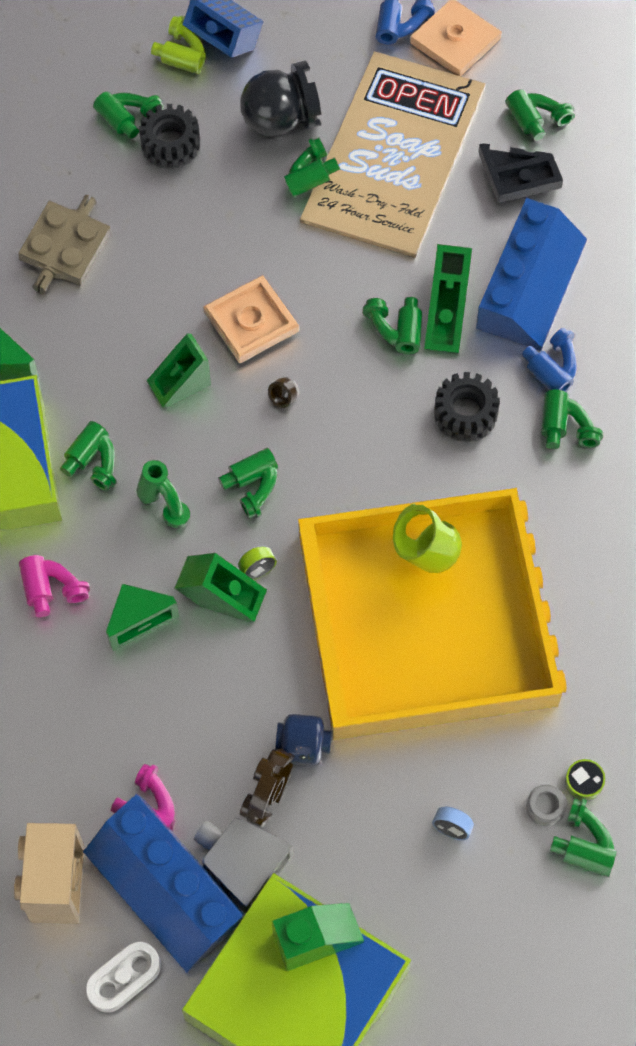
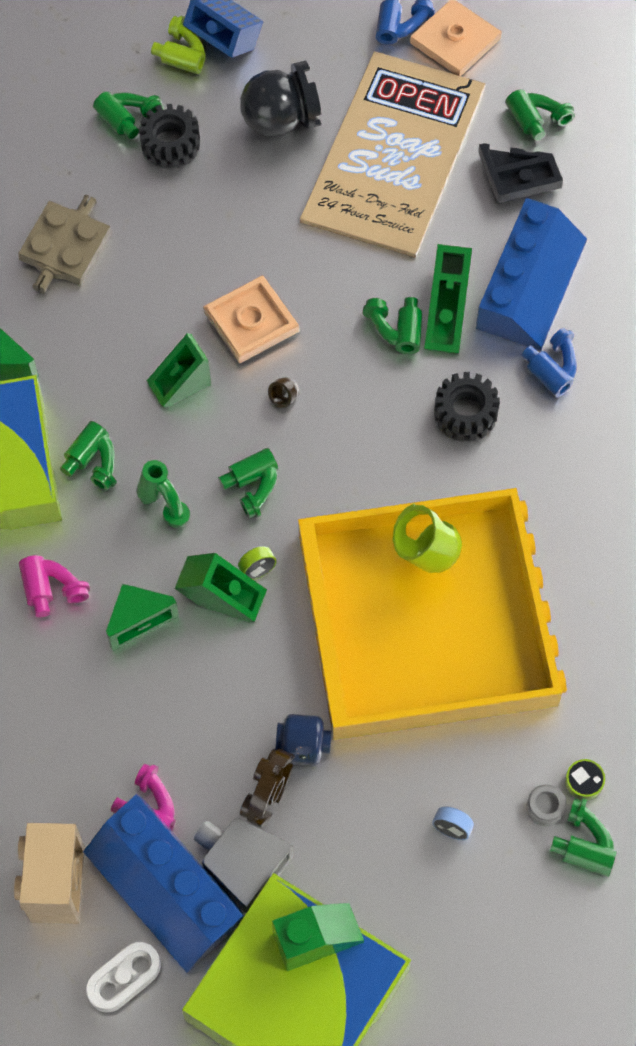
green plant [284,137,341,198] -> none
green plant [541,390,604,449] -> none

